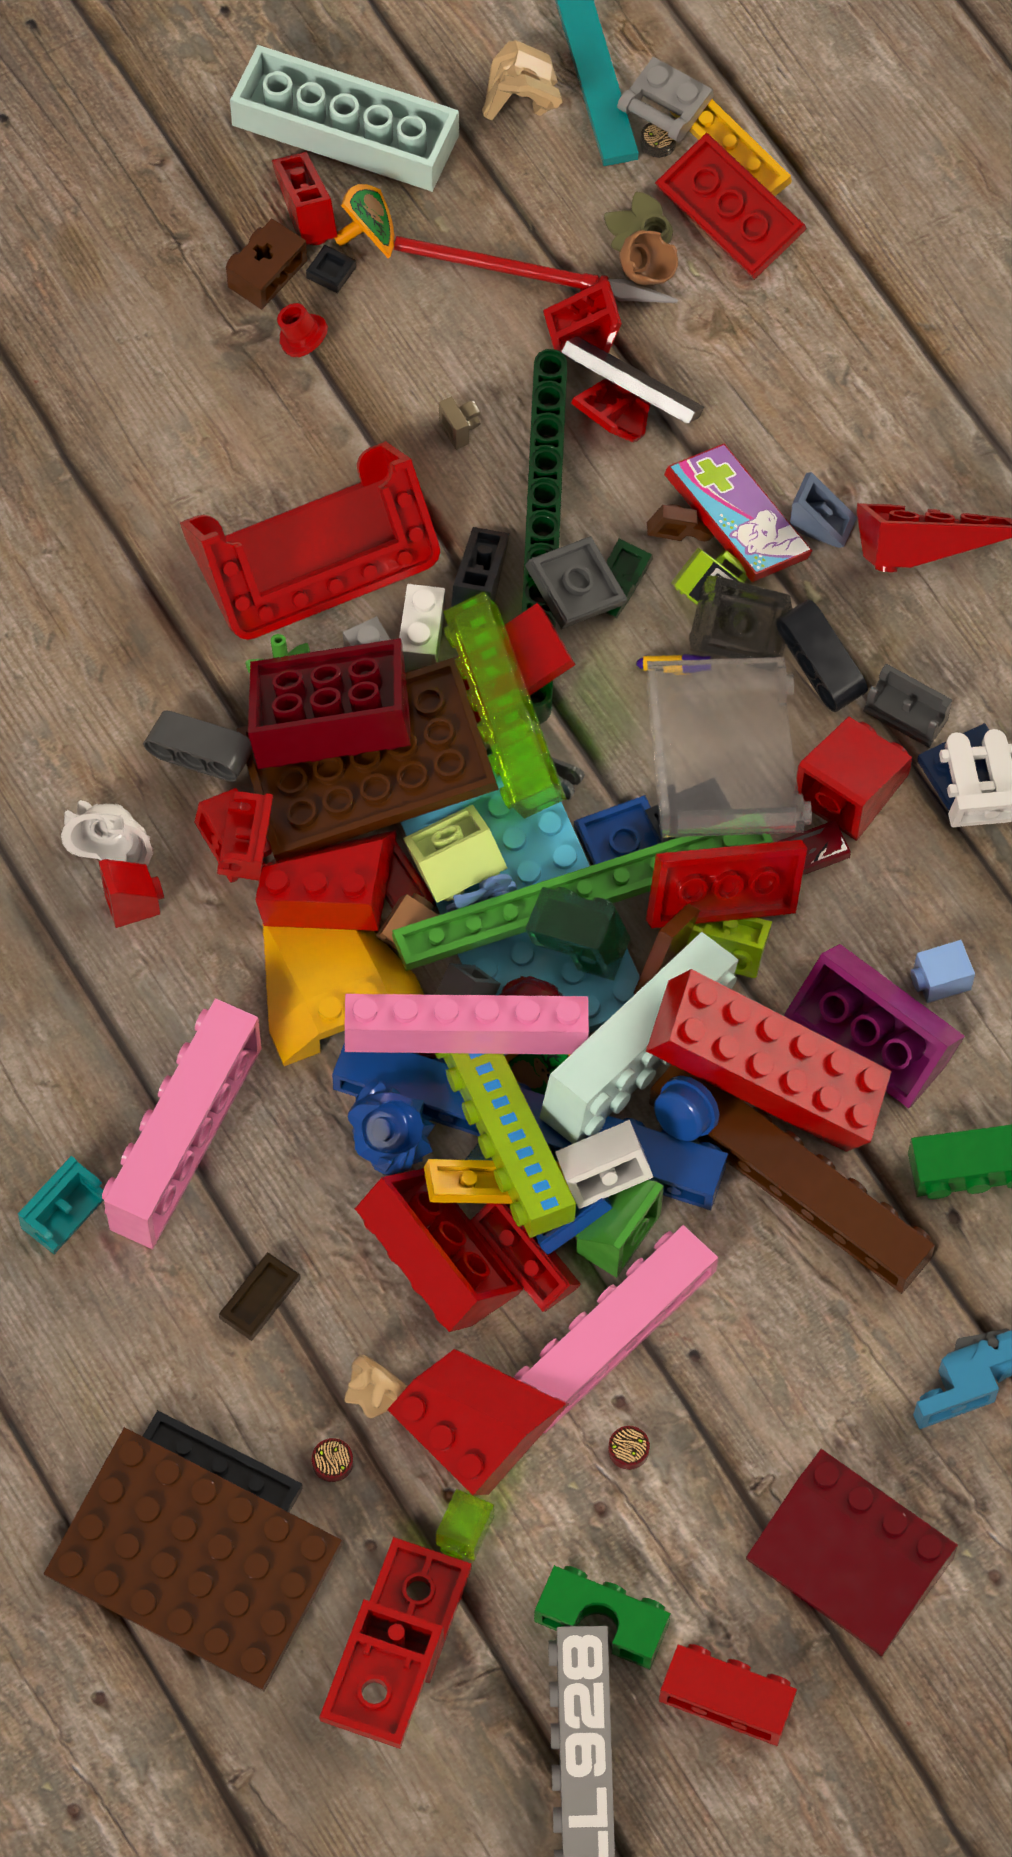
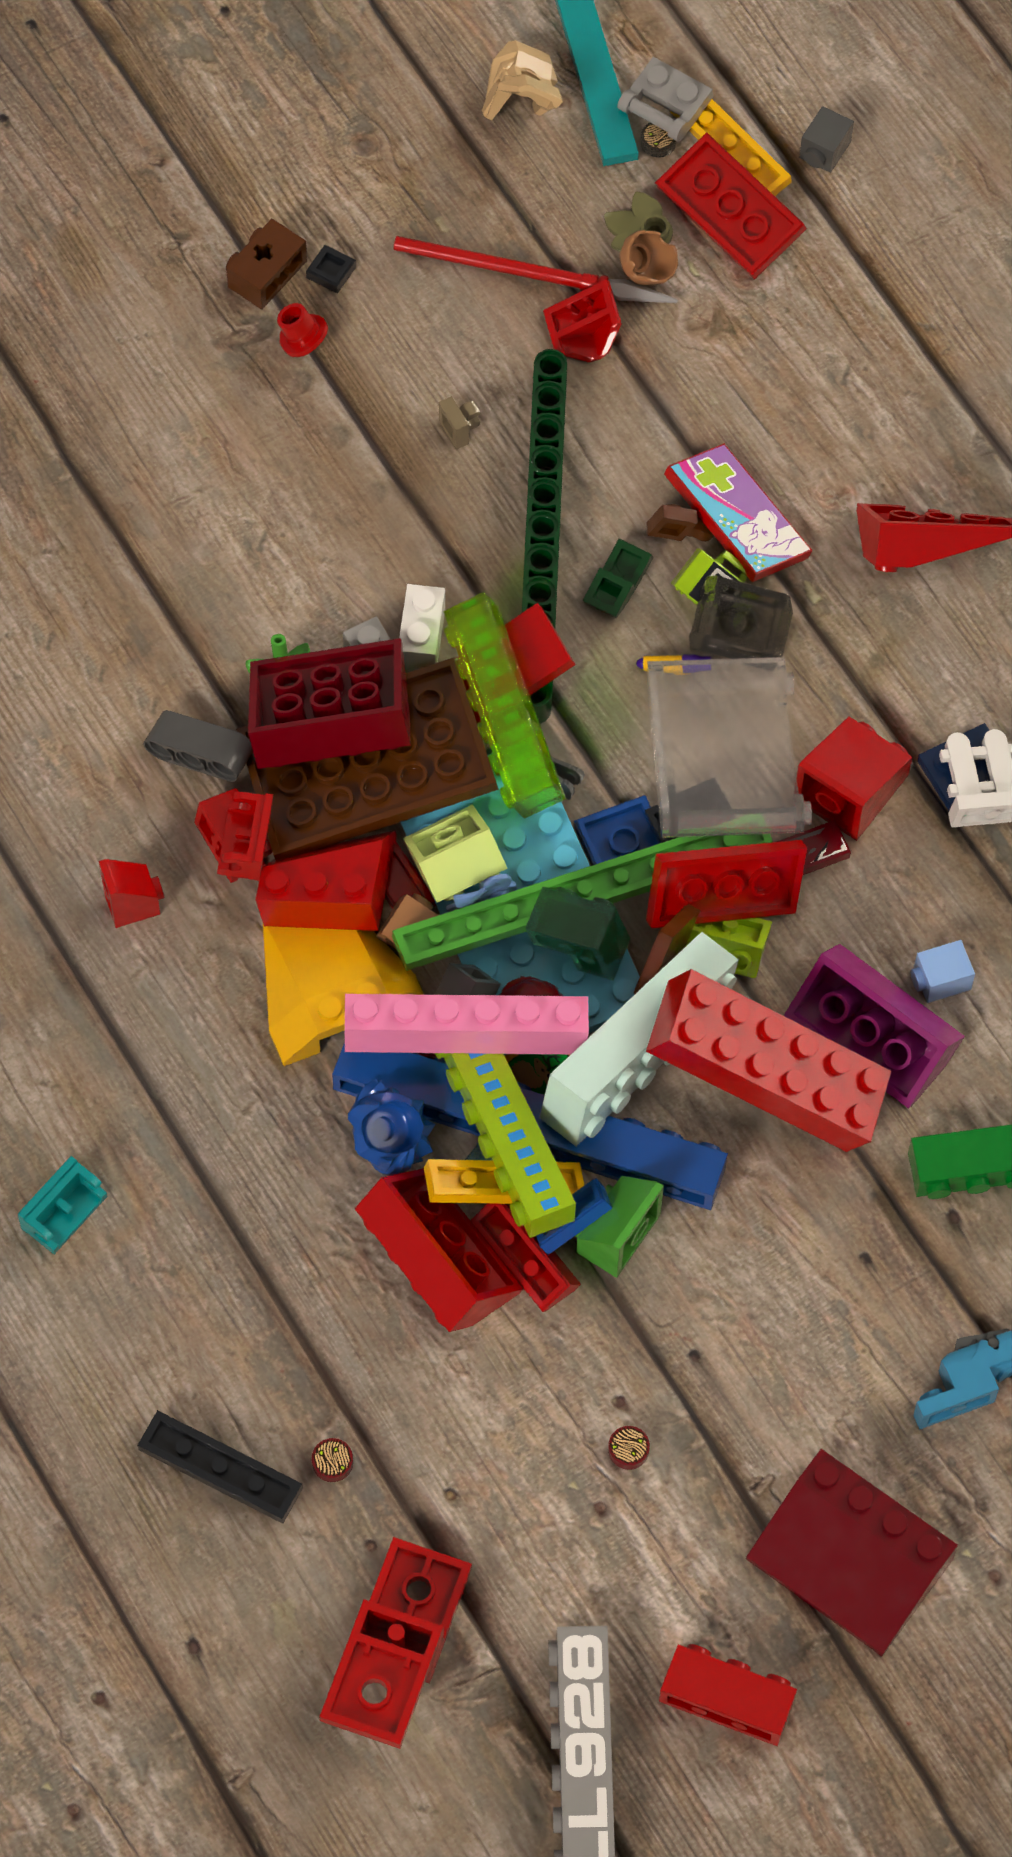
reddish brown plate [44,1427,344,1692] -> none
white helmet [61,800,153,866] -> none
bright pink brick [102,998,262,1250] -> none
red windscreen [180,441,440,640] -> none
dark brown tile [219,1252,300,1341] -> none
light aqua brick [230,45,459,192] -> none
red slope [272,152,338,245] -> none
shield [334,184,395,258] -> none
tan piece [345,1355,407,1418] -> none
red wedge [387,1349,569,1496] -> none
clear neon green brick [436,1489,494,1561] -> none
black slope [449,527,510,630] -> none
bright pink brick [513,1225,718,1434] -> none
dark grey tile [525,536,628,630] -> none
green arch [534,1565,671,1670] -> none
white brick [555,1120,654,1209] -> none
tile [562,336,704,424] -> none
red slope [571,378,651,442] -> none
reddish brown brick [649,1064,935,1294] -> none
blue piece [654,1076,720,1142] -> none
black beam [775,599,868,712] -> none
sand blue slope [790,472,857,548] -> none
dark grey hinge [863,664,952,748] -> none
none -> dark grey brick [799,106,854,173]

